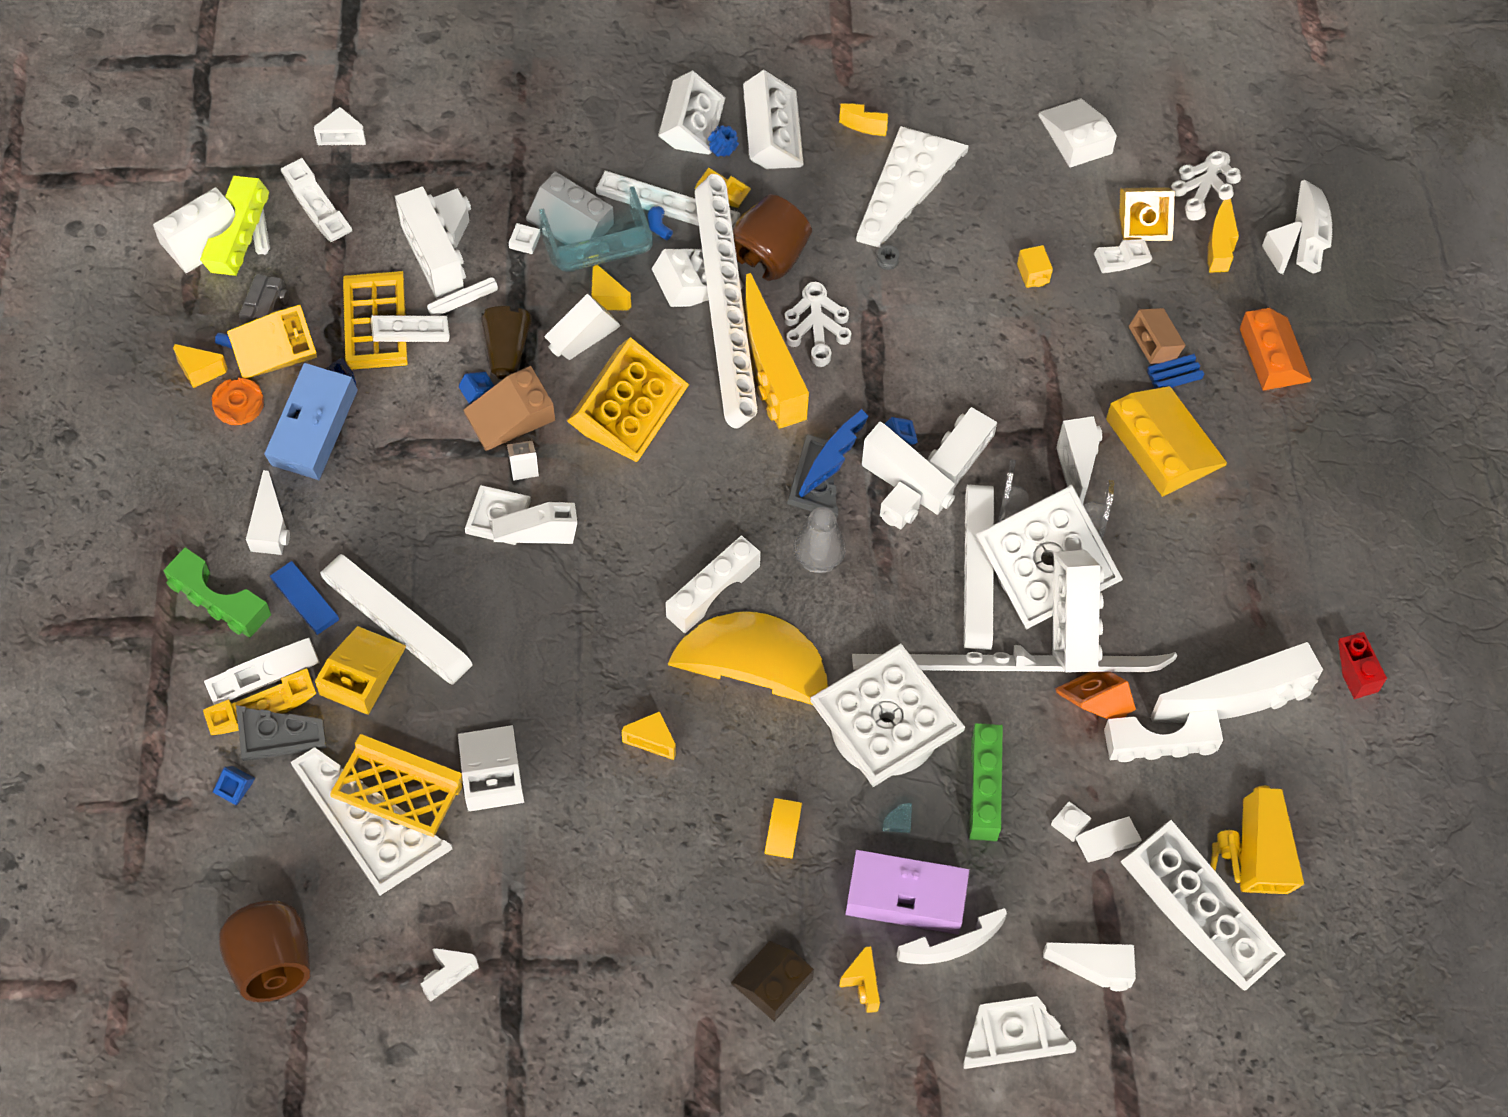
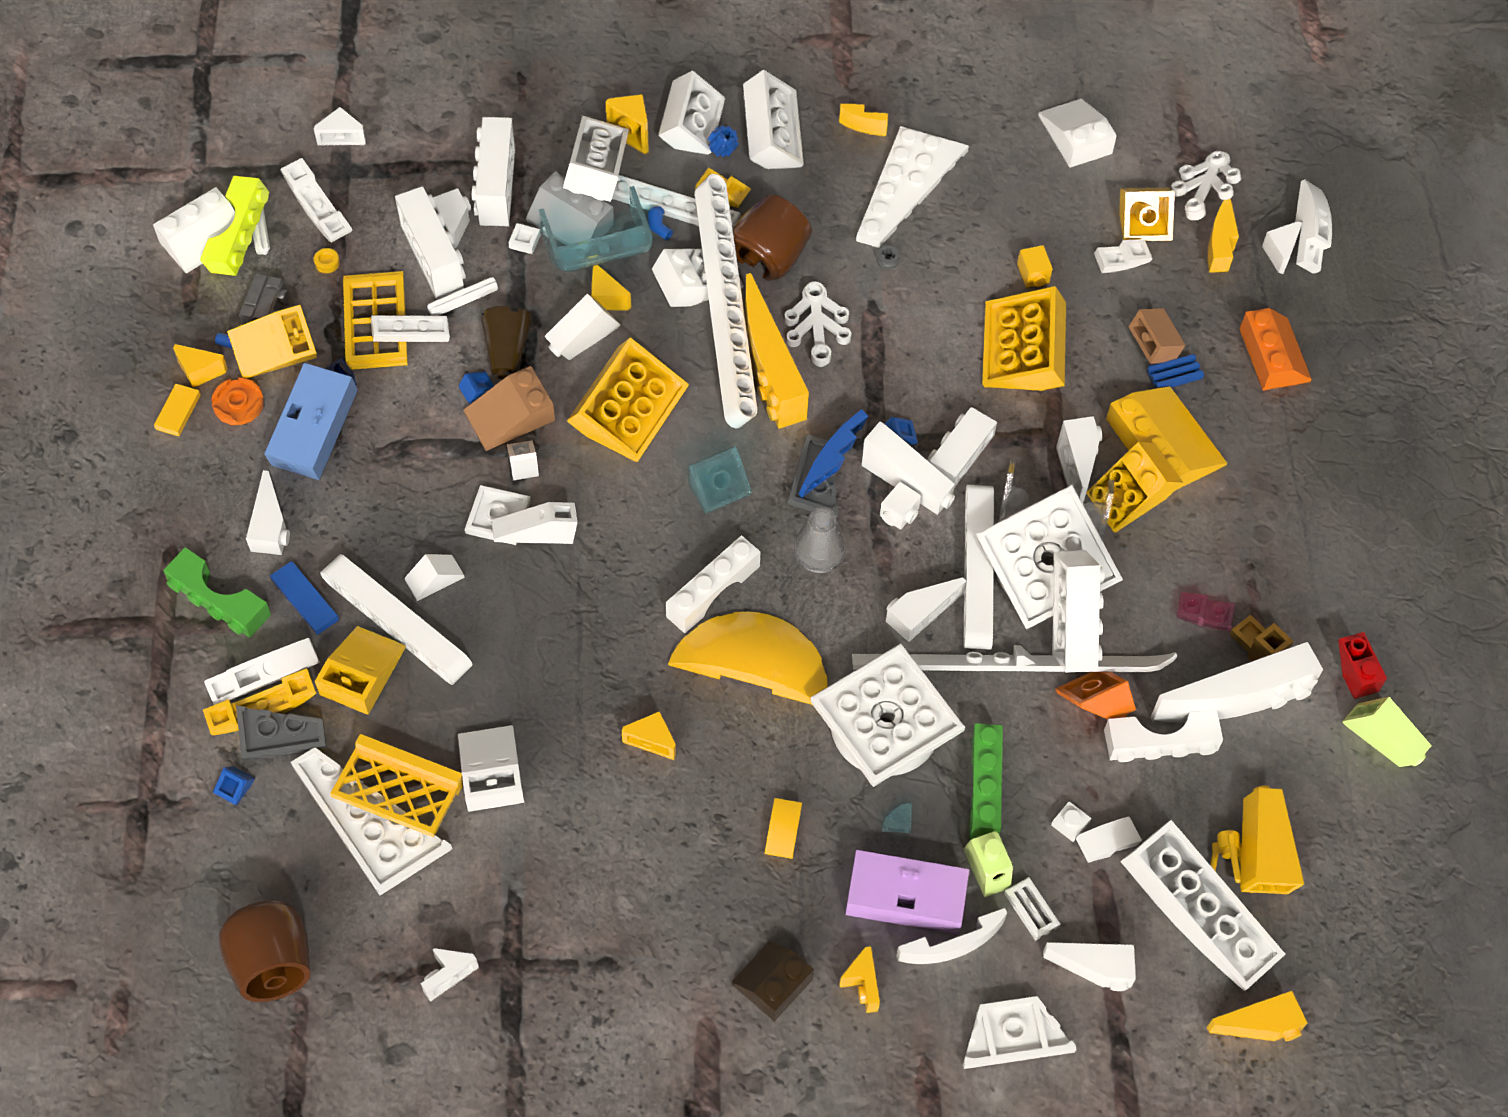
none -> yellow tile [154,384,201,436]
none -> yellow tile [314,248,340,273]
none -> white slope [404,554,465,601]
none -> white brick [472,117,515,226]
none -> white brick [563,116,629,202]
none -> yellow slope [606,95,648,155]
none -> clear light blue slope [688,446,752,514]
none -> white slope [886,577,966,642]
none -> yellowish green torso [964,831,1013,897]
none -> yellow slope [982,286,1066,391]
none -> white tile [1004,877,1060,941]
none -> yellow slope [1086,442,1183,533]
none -> clear pink slope [1177,592,1235,631]
none -> yellow slope [1207,991,1307,1041]
none -> pearl gold brick [1230,615,1294,662]
none -> yellowish green slope [1342,697,1431,767]

